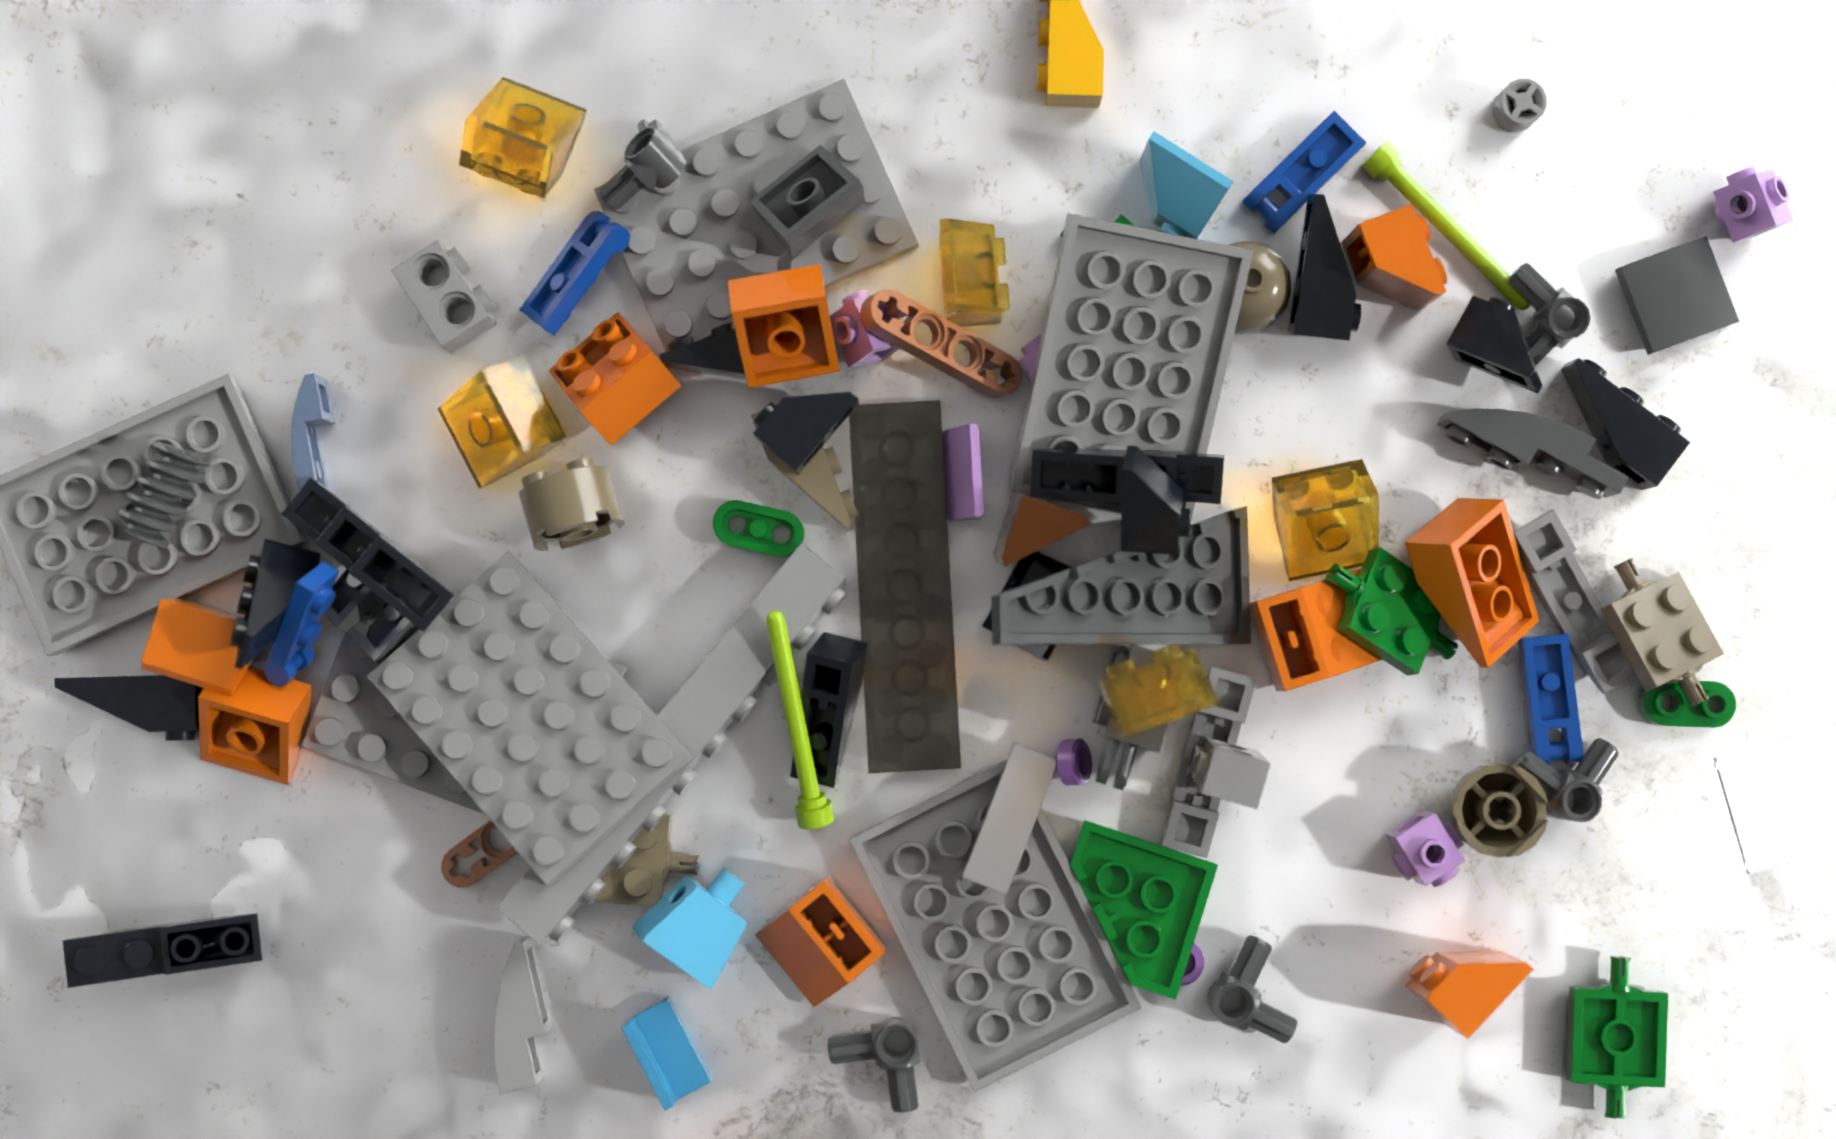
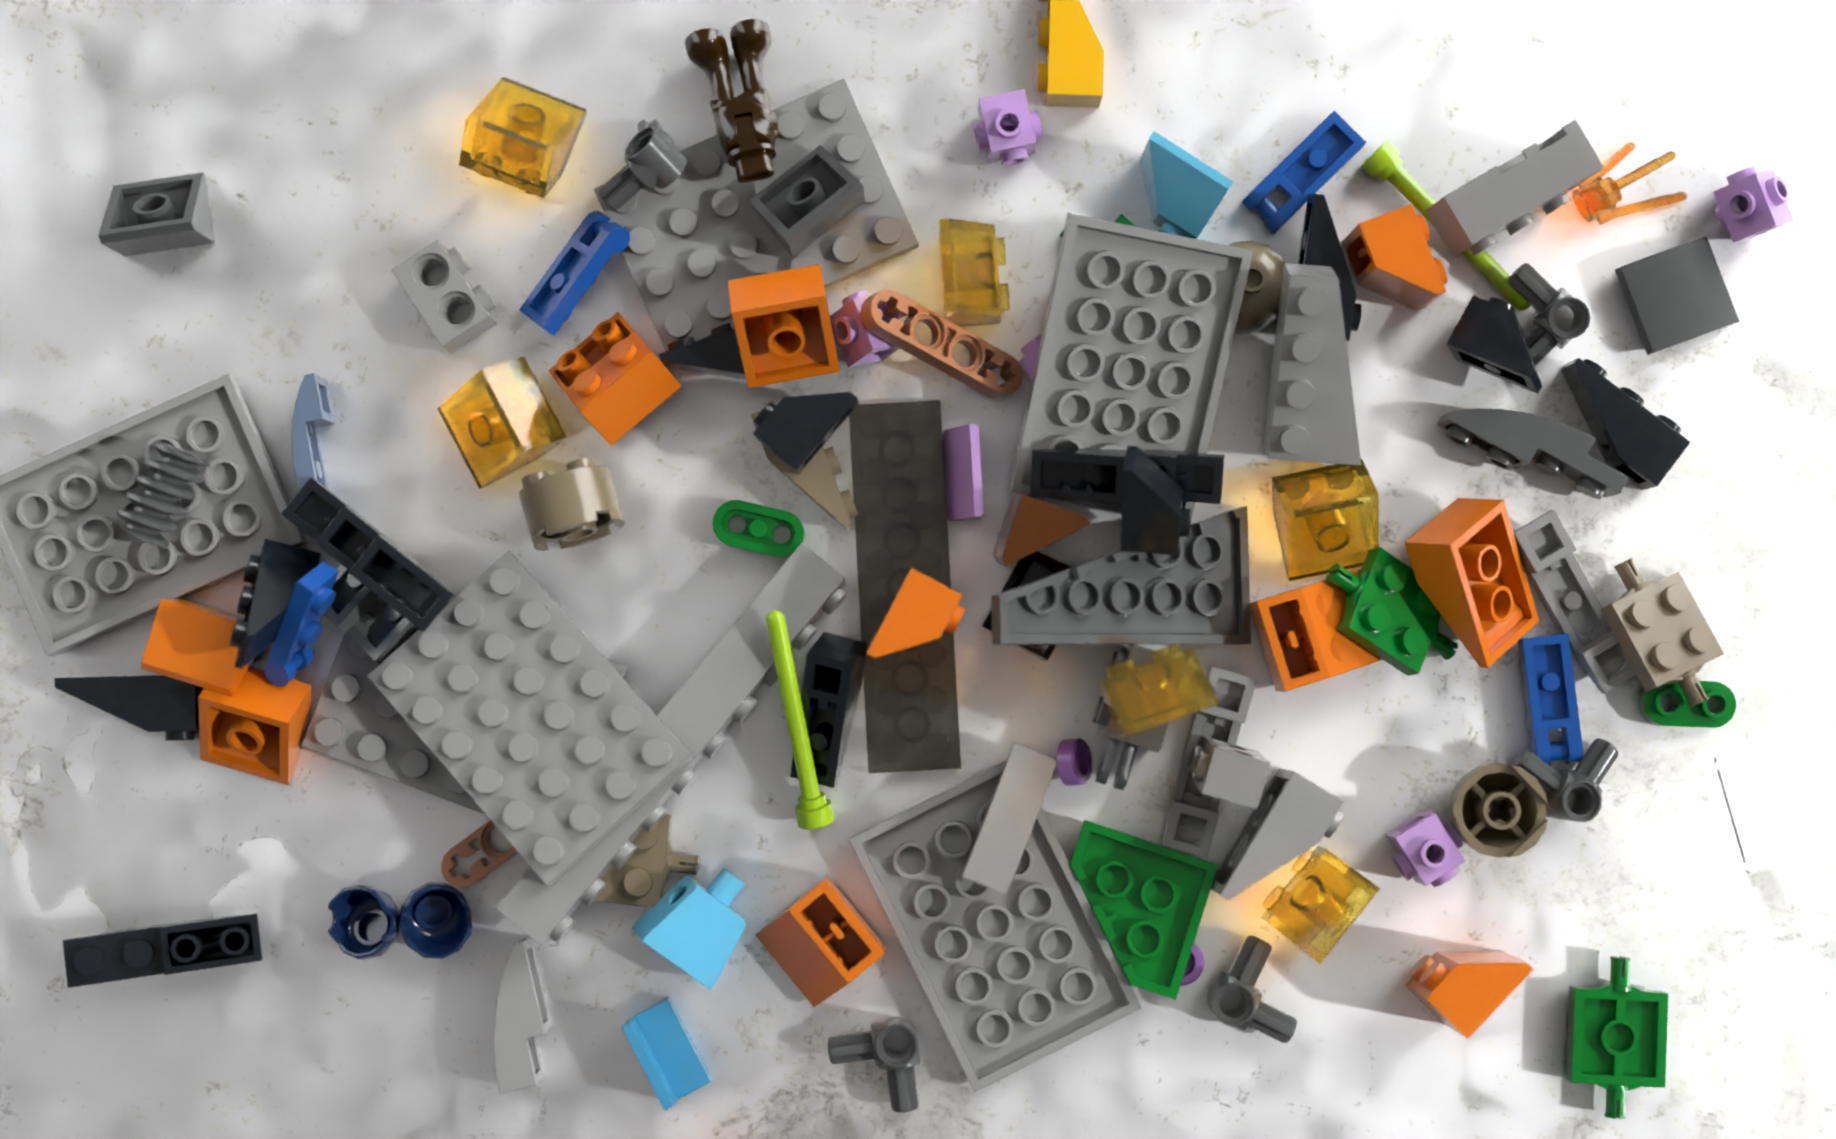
light grey wheel [1492,79,1547,133] -> none
none -> dark grey slope [98,172,215,256]
none -> dark blue hair [328,885,400,960]
none -> dark blue hair [400,882,473,959]
none -> dark brown piece [685,19,779,183]
none -> orange slope [866,568,966,659]
none -> lavender brick [974,89,1043,166]
none -> light grey slope [1211,768,1344,900]
none -> clear yellow slope [1261,846,1380,964]
none -> light grey wedge [1262,263,1361,466]
none -> light grey wedge [1426,119,1604,258]
none -> clear orange plant [1572,142,1687,225]

